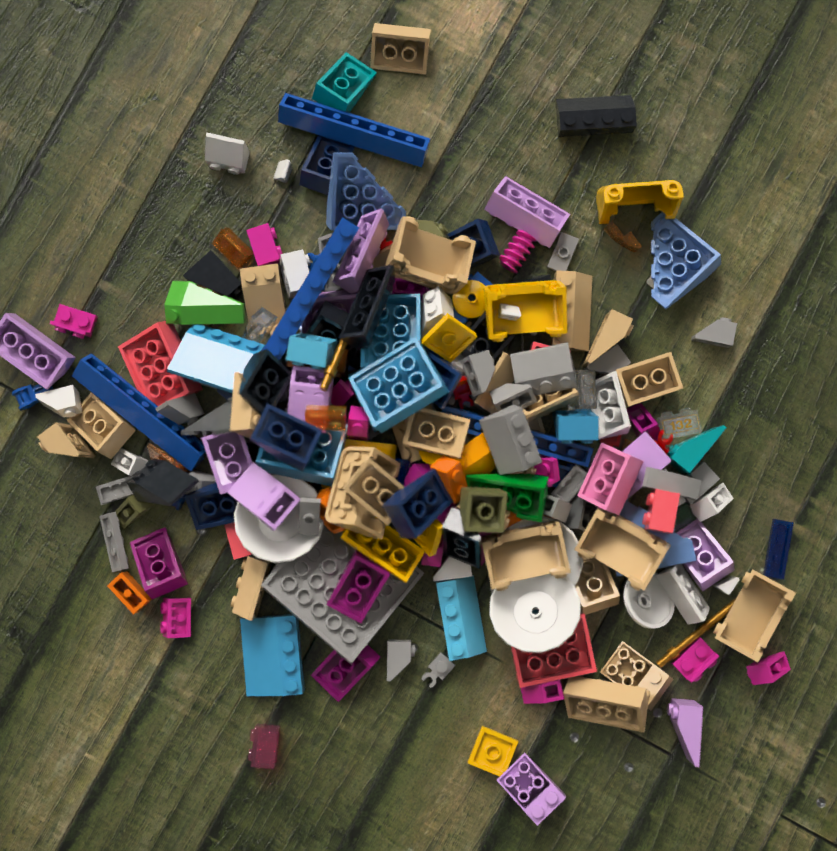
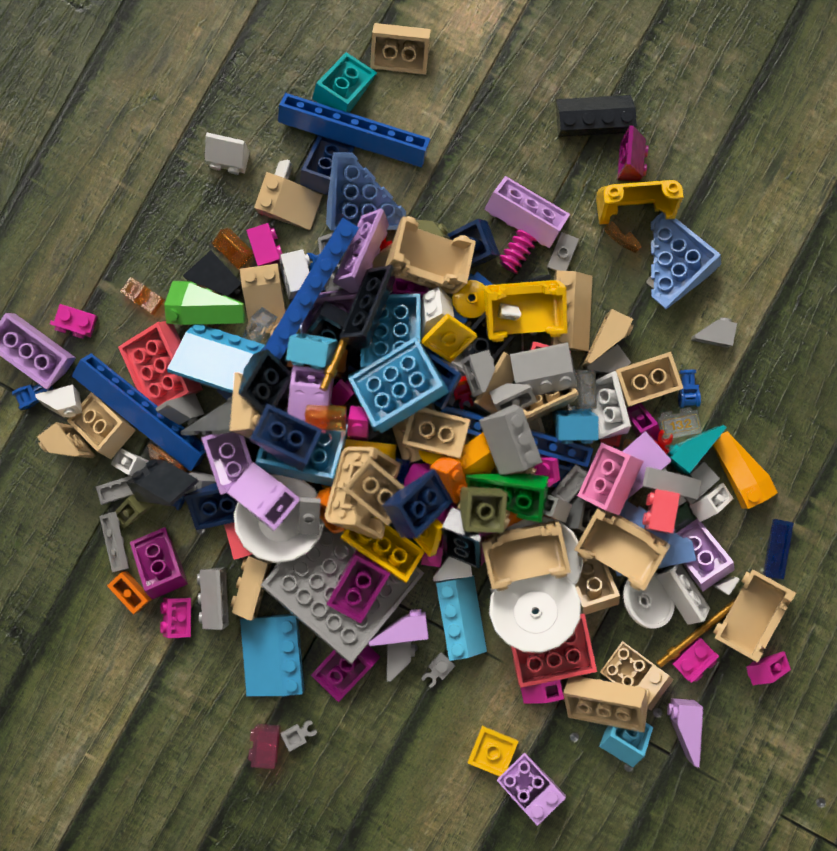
none -> clear orange slope [120,276,165,315]
none -> light grey slope [197,568,229,630]
none -> tan slope [254,172,323,231]
none -> light grey plate [280,720,317,752]
none -> lavender slope [369,609,428,646]
none -> medium azure slope [599,723,653,767]
none -> magenta slope [617,126,648,182]
none -> blue connector [678,369,701,408]
none -> light orange wedge [712,431,778,509]

